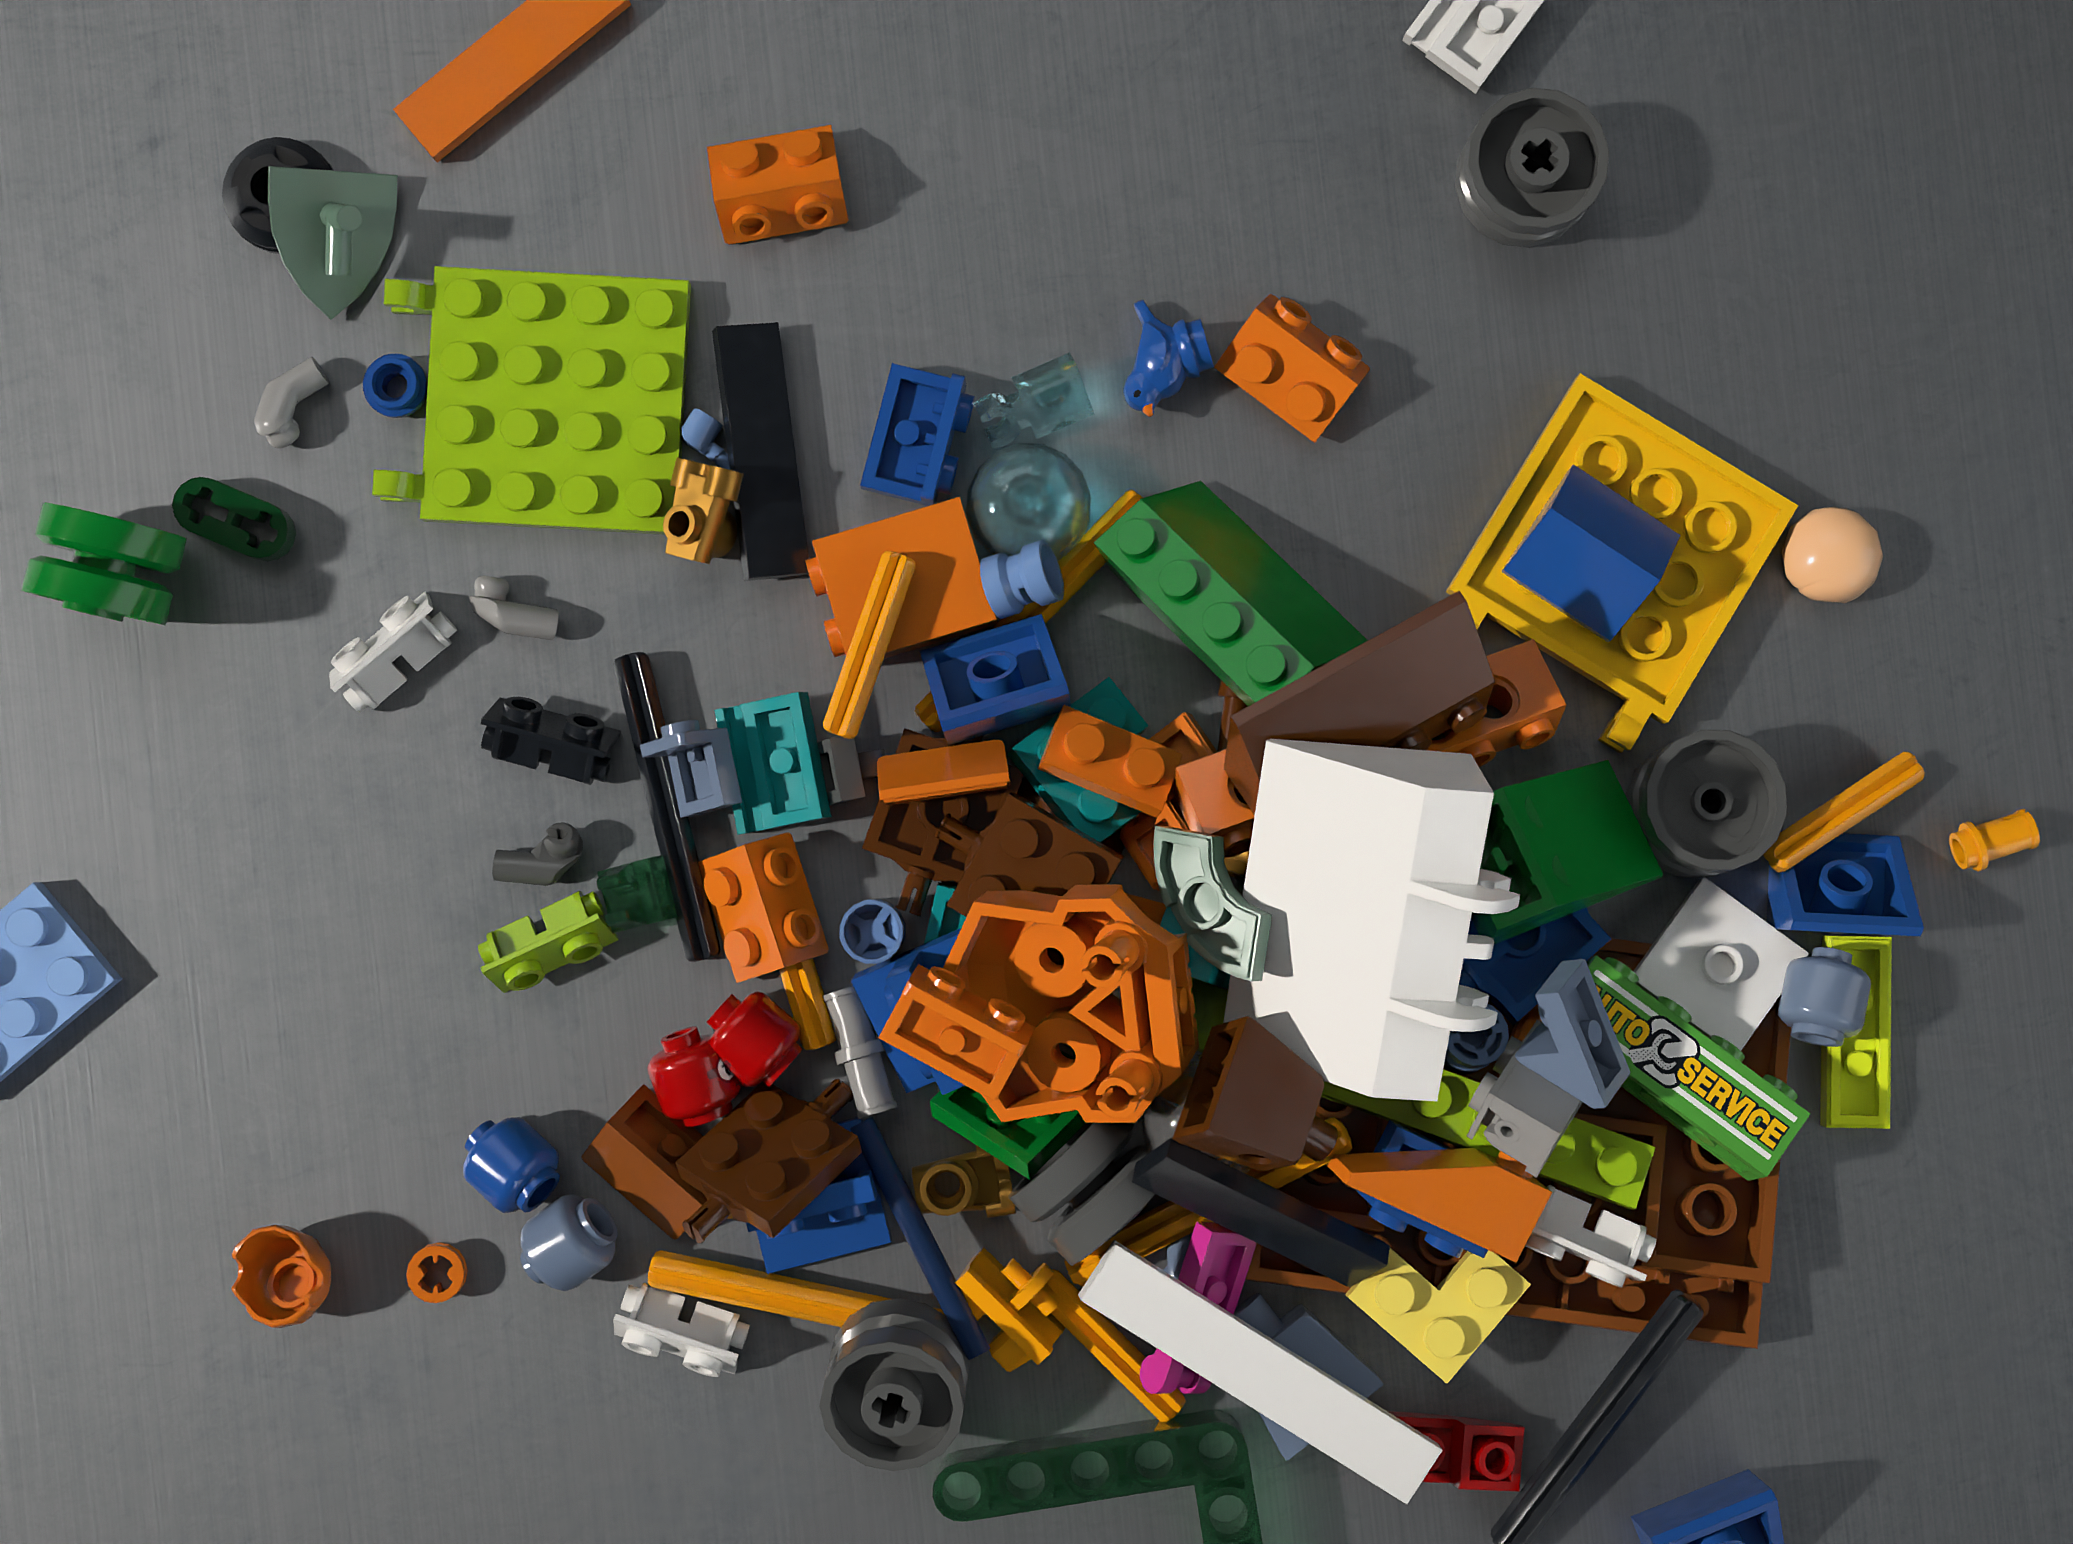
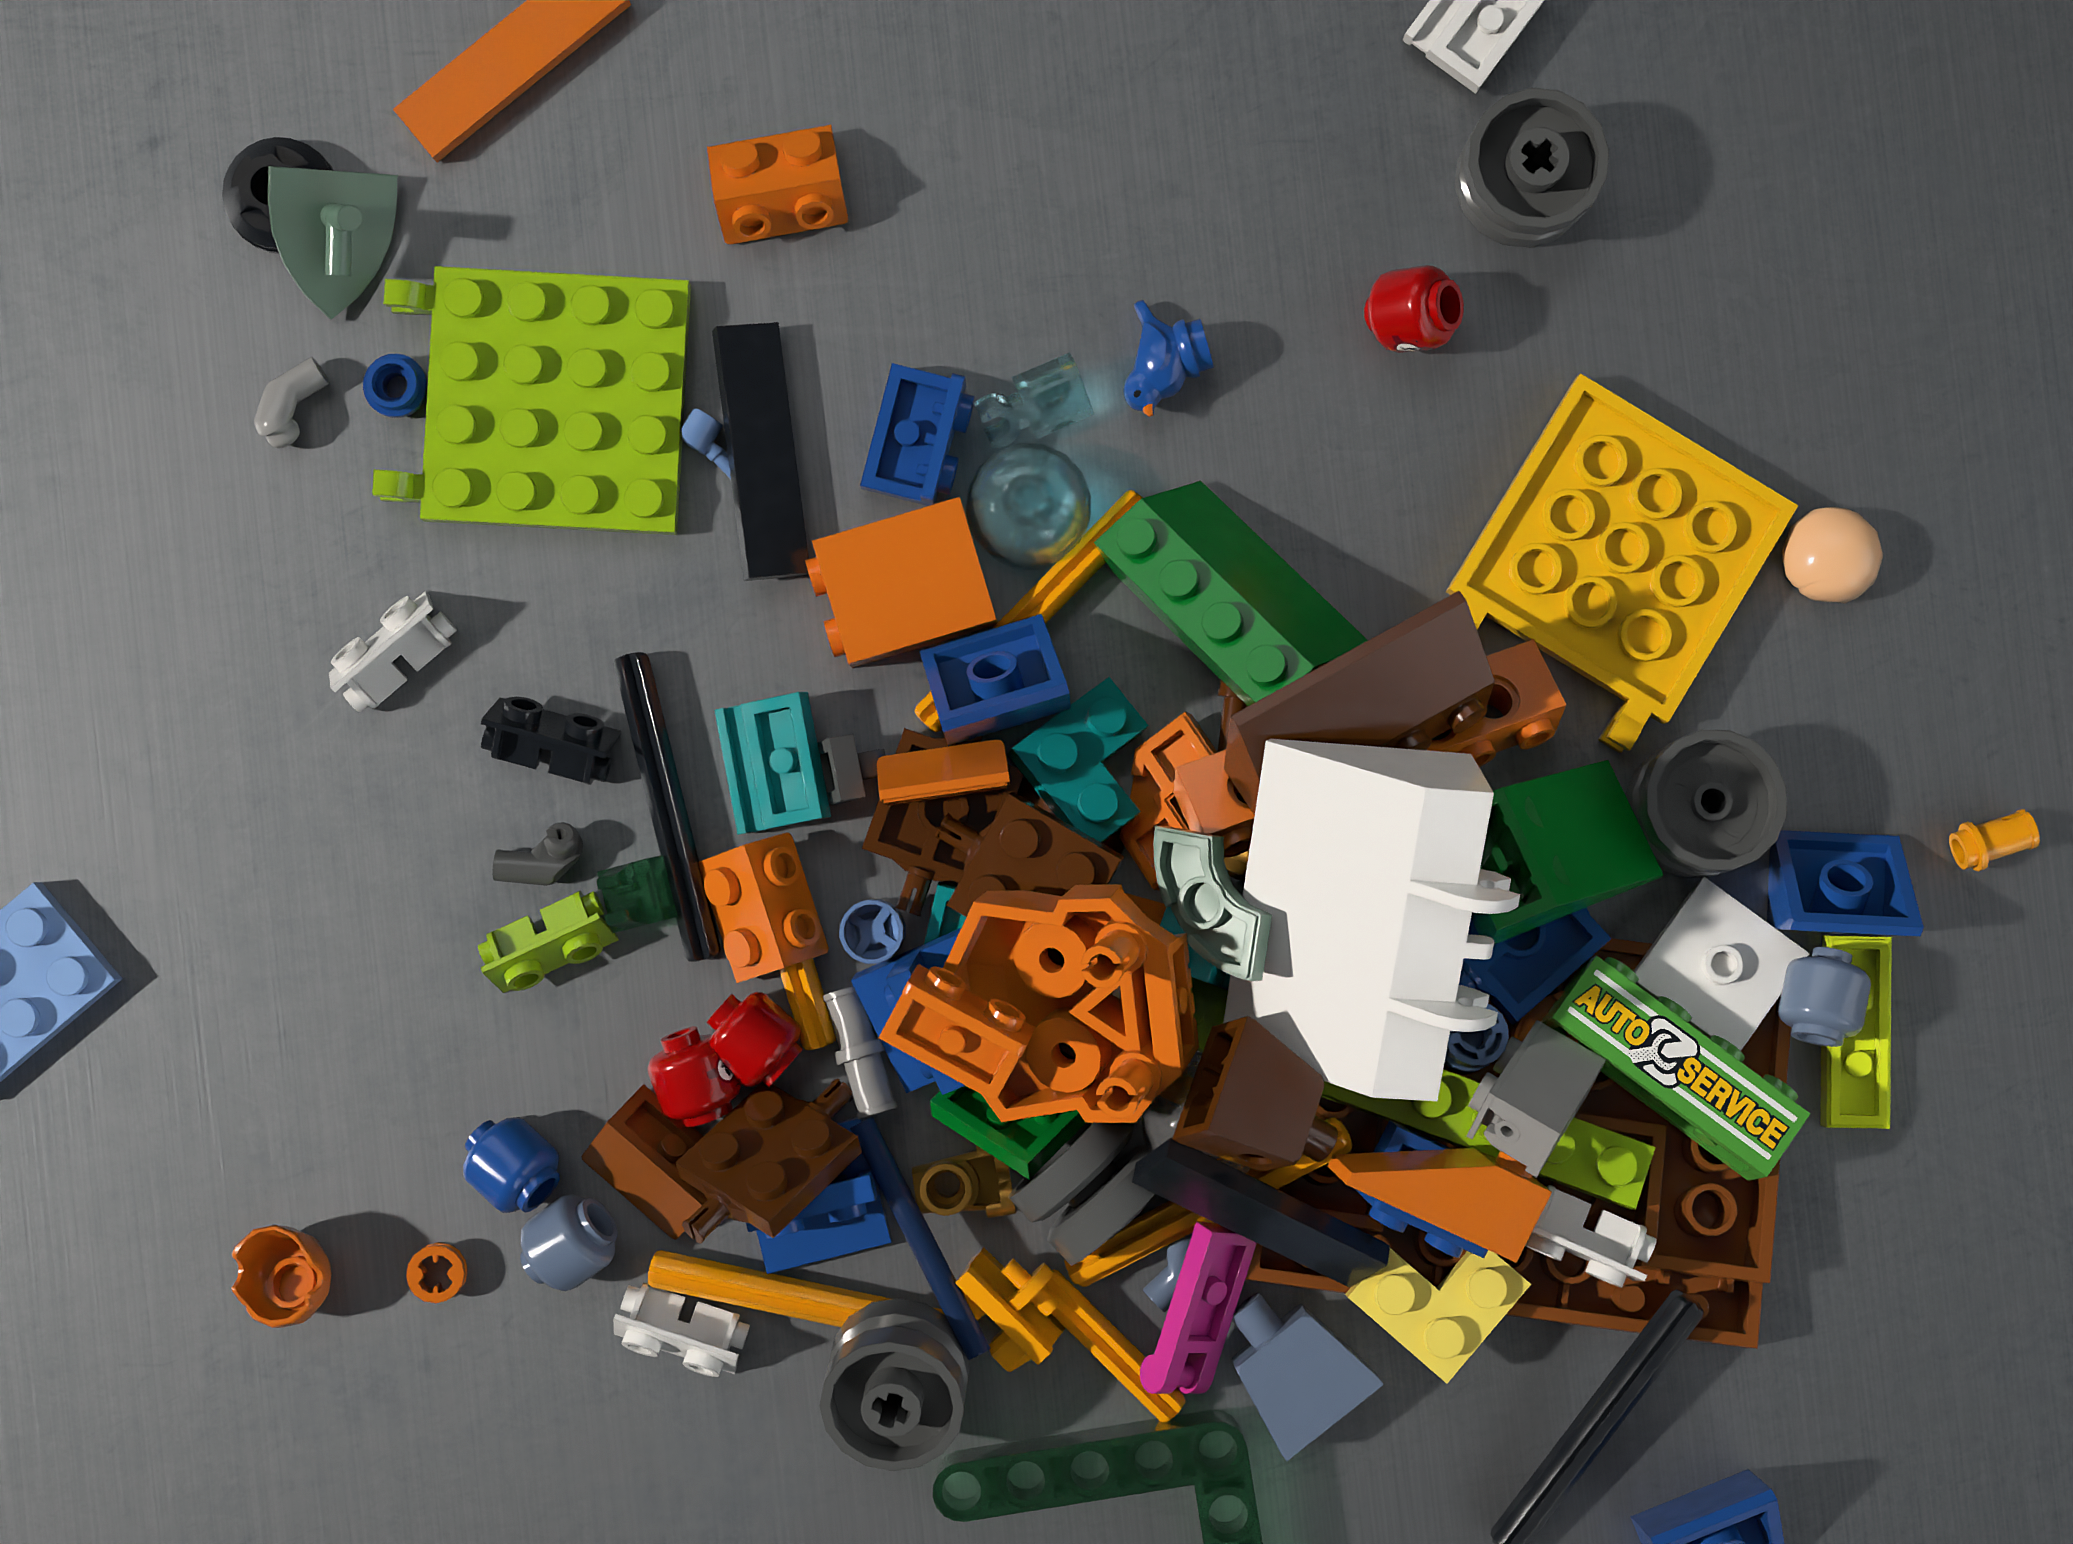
green wheel [21,502,187,626] -> none
dark green beam [172,477,296,562] -> none
light grey arm [469,576,558,640] -> none
sand blue bracket [640,720,742,818] -> none
pearl gold plate [663,457,743,564] -> none
light orange axle [823,551,916,739] -> none
medium blue wheel [980,539,1064,619] -> none
orange plate [1037,705,1183,818] -> none
white tile [1078,1240,1443,1504] -> none
orange bracket [1214,294,1370,443] -> none
red slope [1387,1411,1525,1492] -> none
blue slope [1501,464,1680,642] -> none
sand blue slope [1515,959,1631,1109] -> none
light orange axle [1763,752,1925,872] -> none
none -> red head [1364,265,1464,353]

